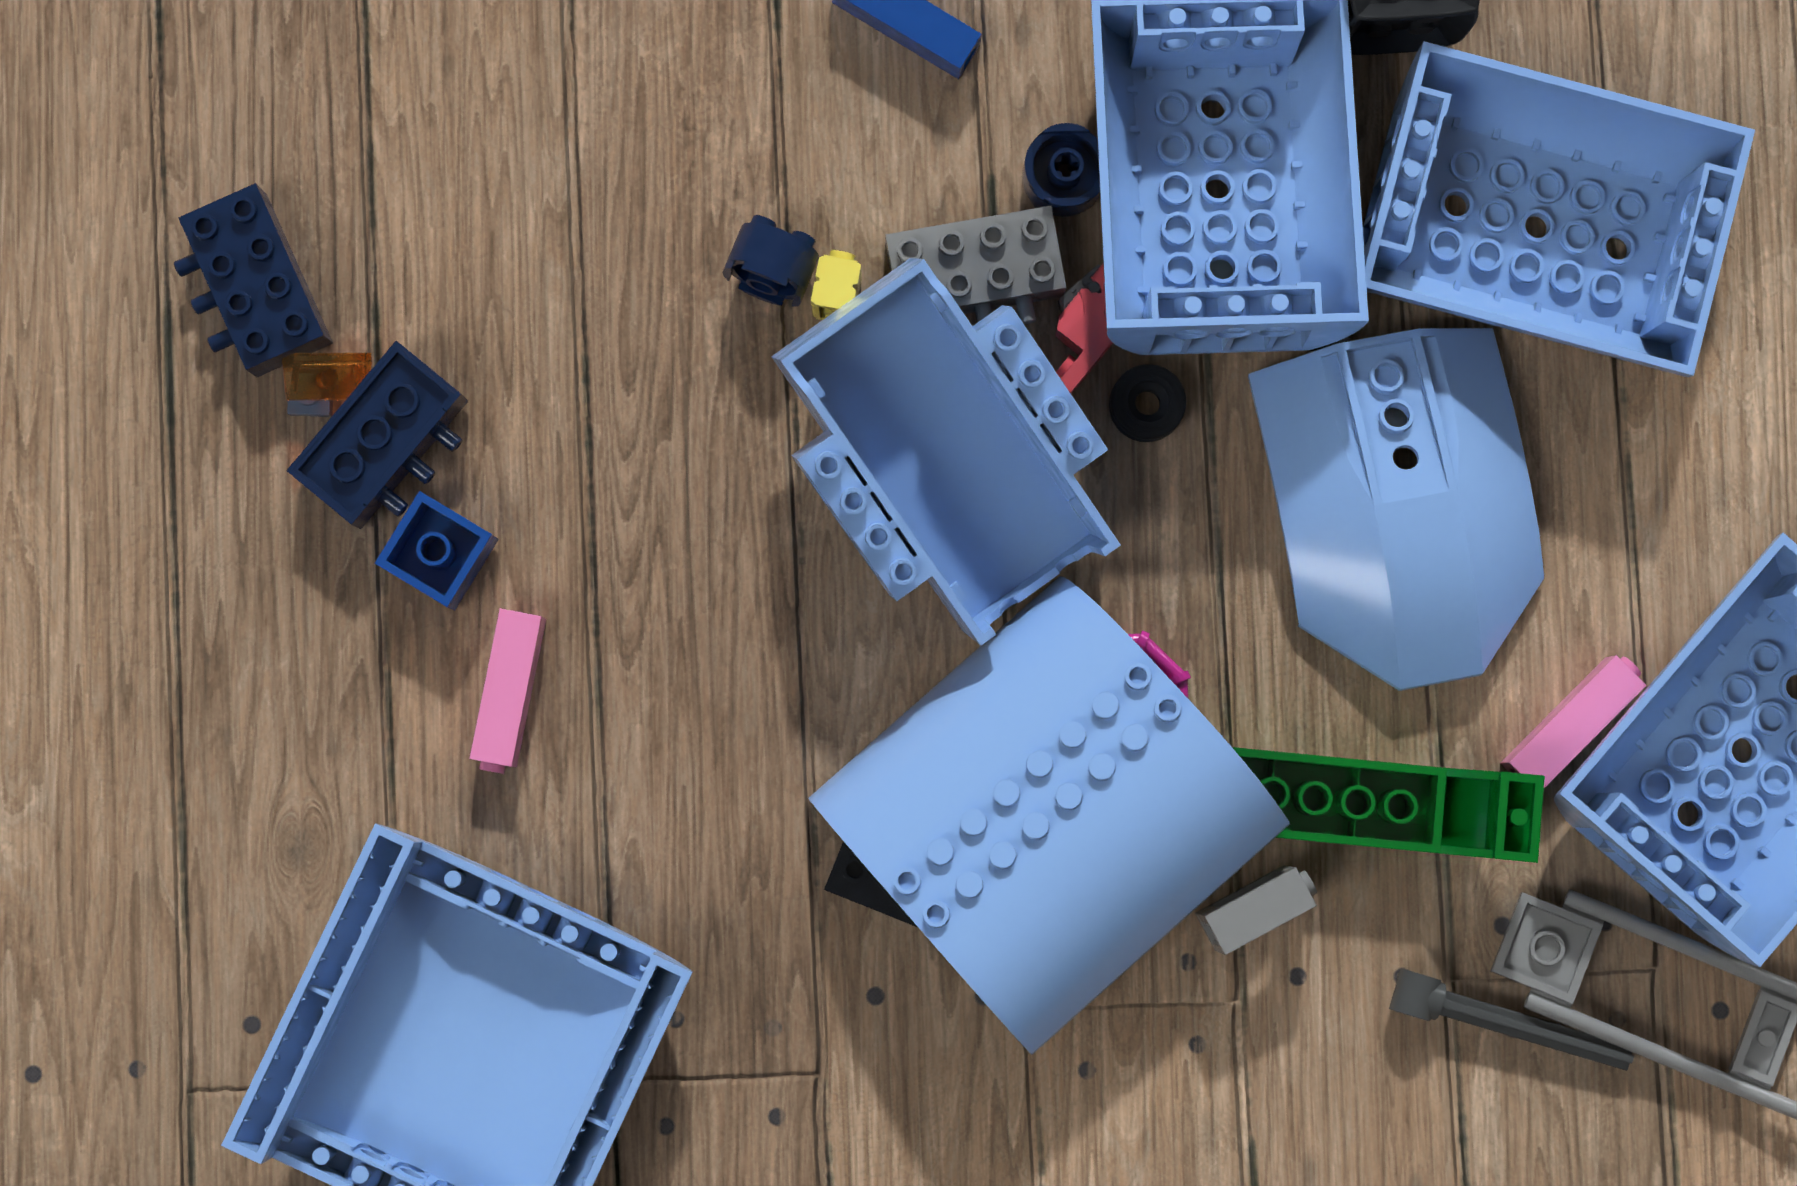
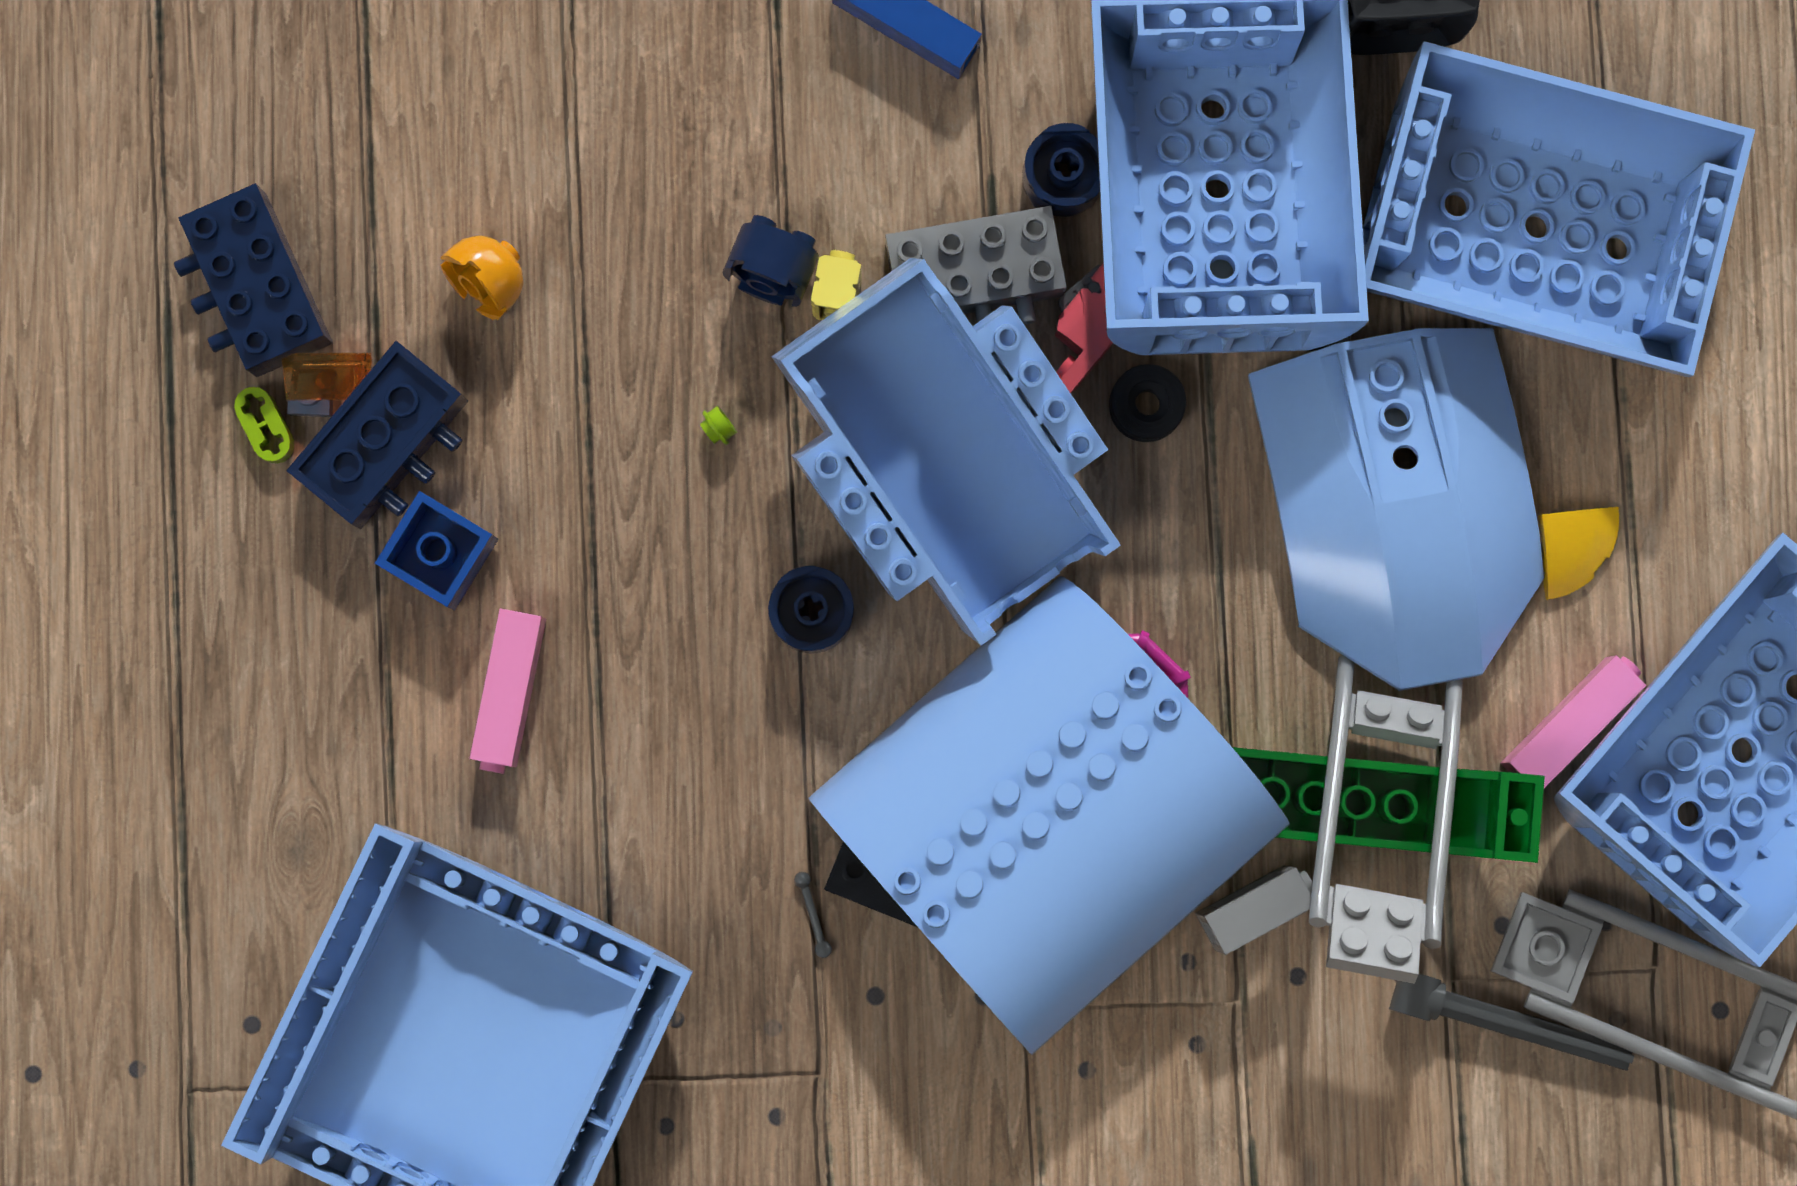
none -> lime beam [234,387,295,464]
none -> light orange cylinder [440,235,524,320]
none -> lime plate [700,406,737,445]
none -> dark blue brick [768,566,854,654]
none -> dark grey hinge [794,872,832,958]
none -> light grey plate [1309,655,1463,984]
none -> yellow brick [1538,507,1619,600]

